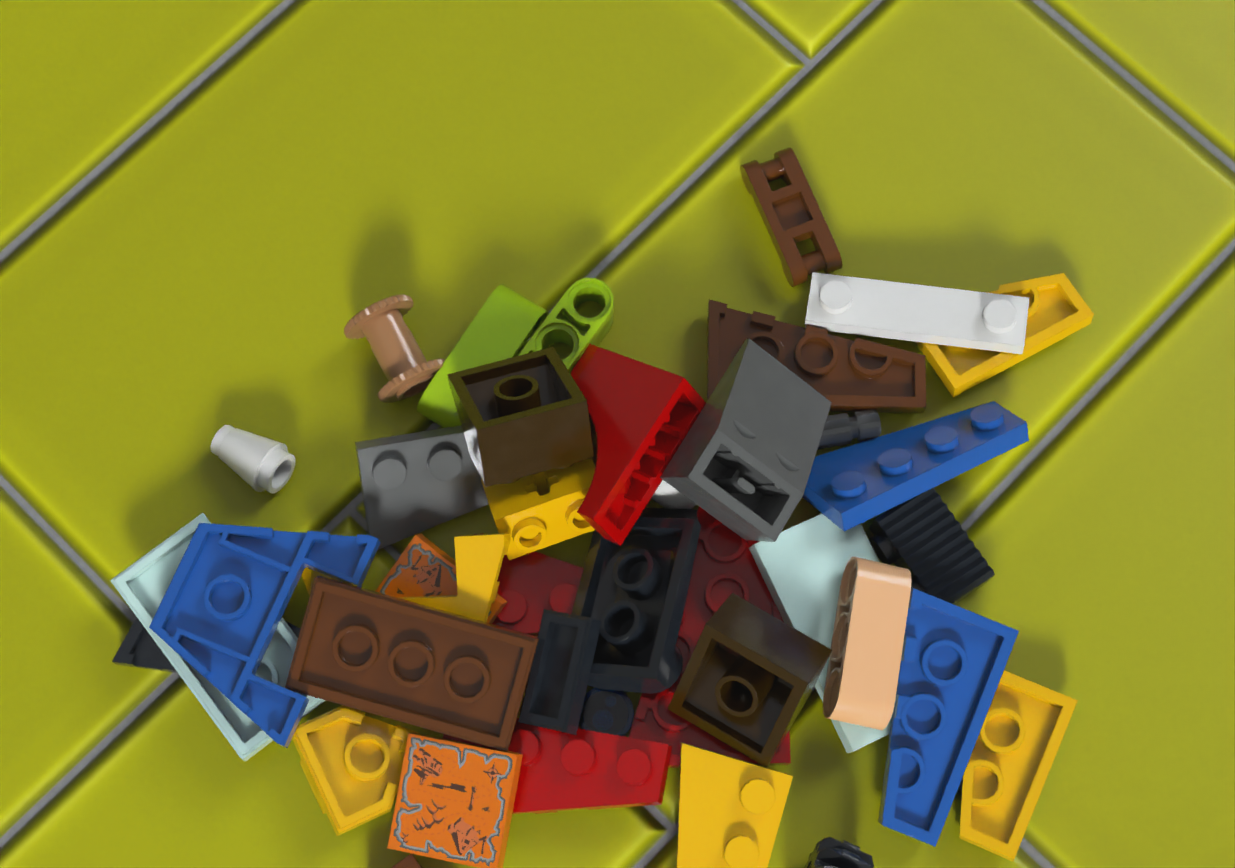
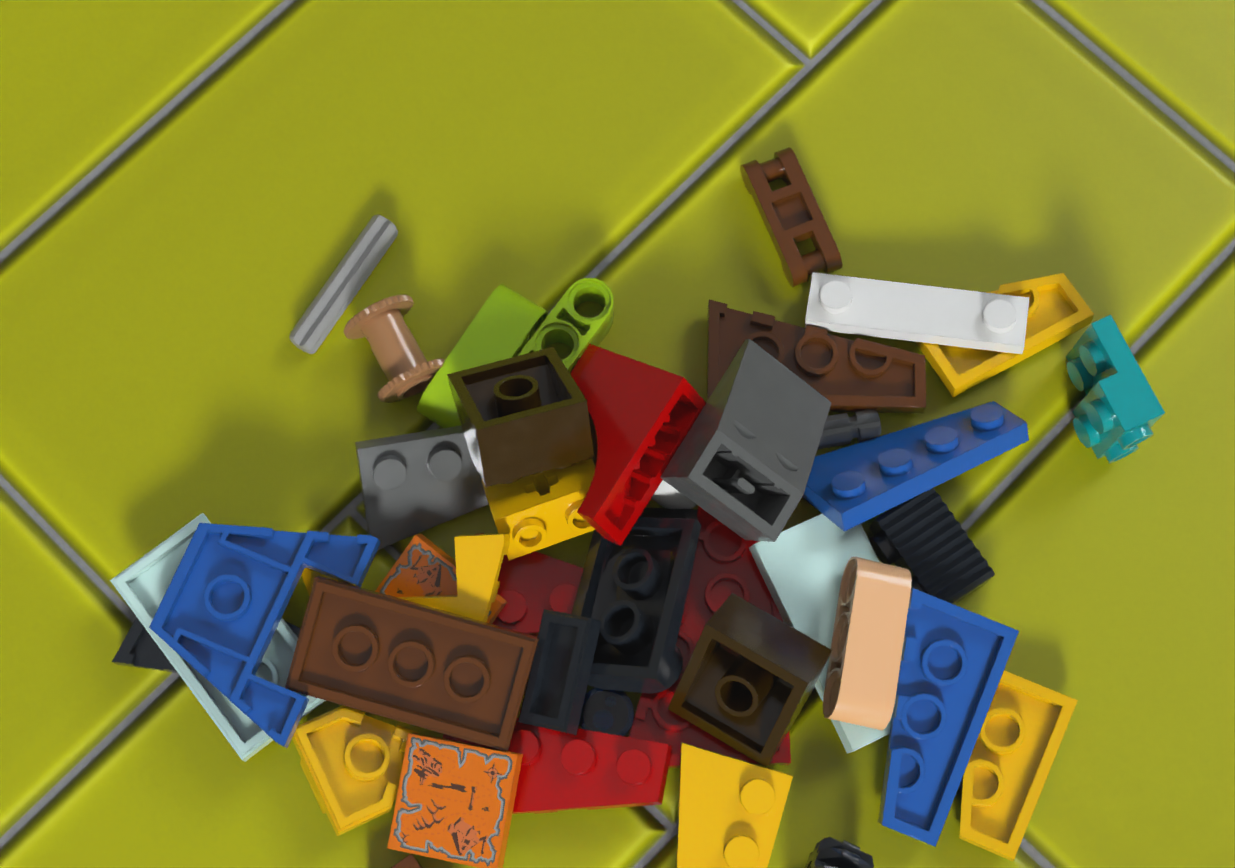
white cone [211,425,296,493] -> none
none -> light grey axle [289,214,398,354]
none -> teal plate [1066,315,1165,463]

